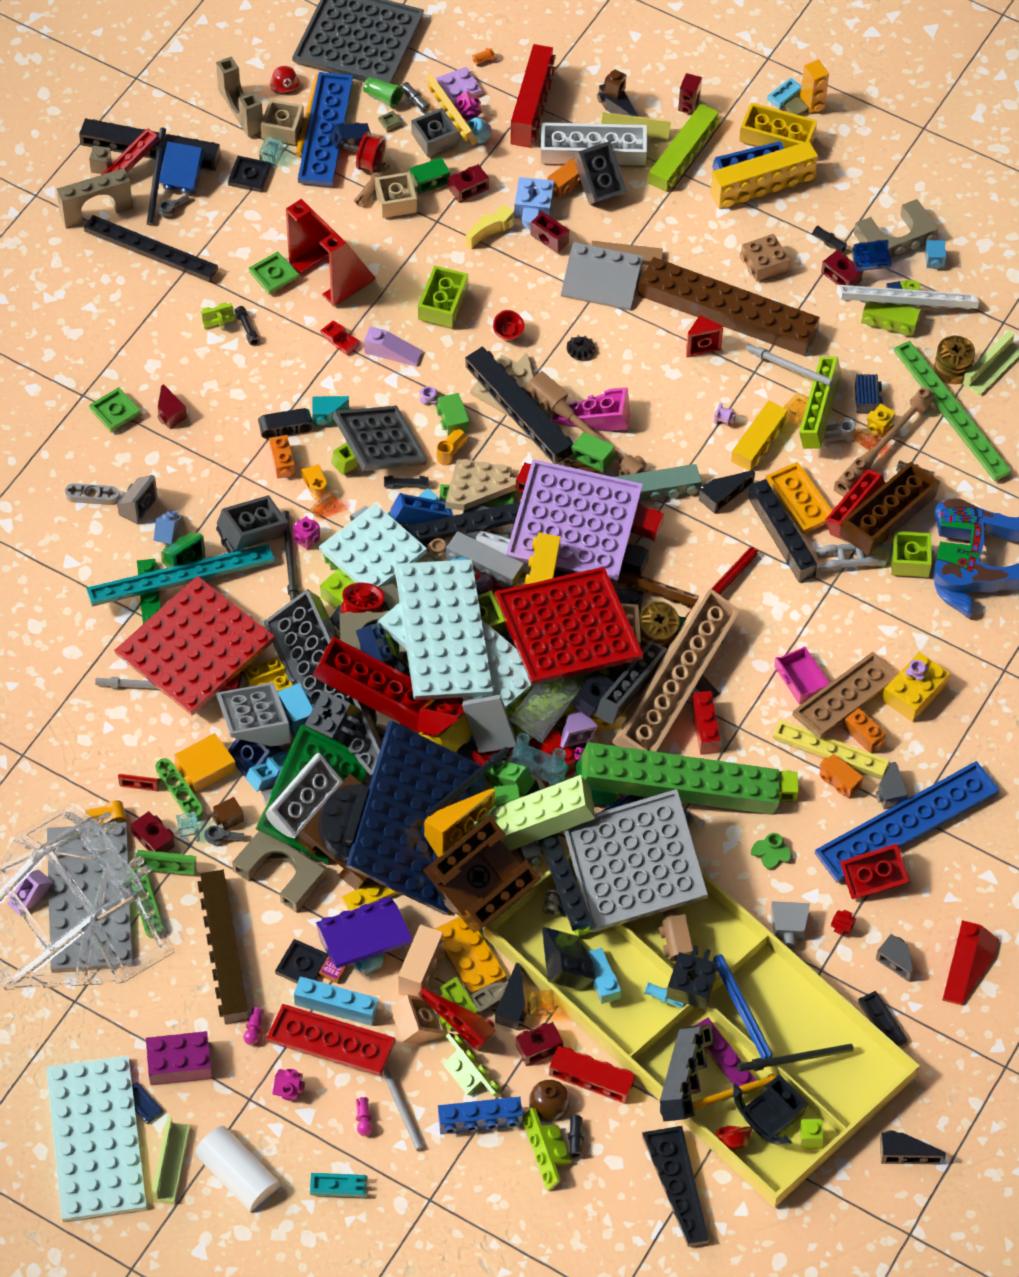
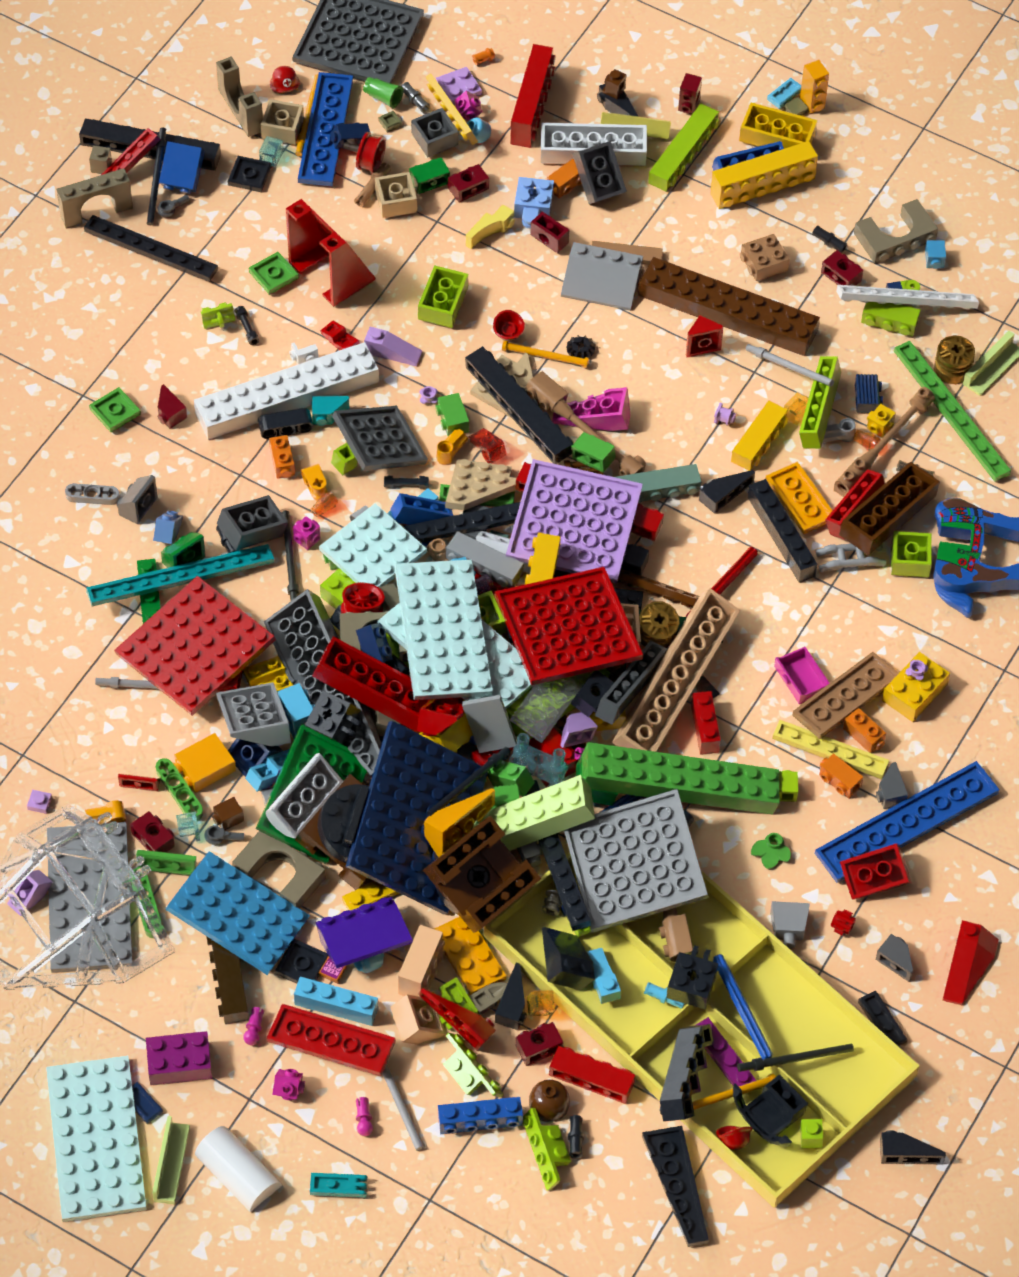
clear blue bracket [852,240,892,272] -> none
none -> lavender plate [27,789,52,814]
none -> dark azure plate [166,851,310,975]
none -> white brick [194,342,379,440]
none -> white bracket [289,342,319,365]
none -> clear red plate [469,428,507,464]
none -> light orange bar [502,340,589,368]

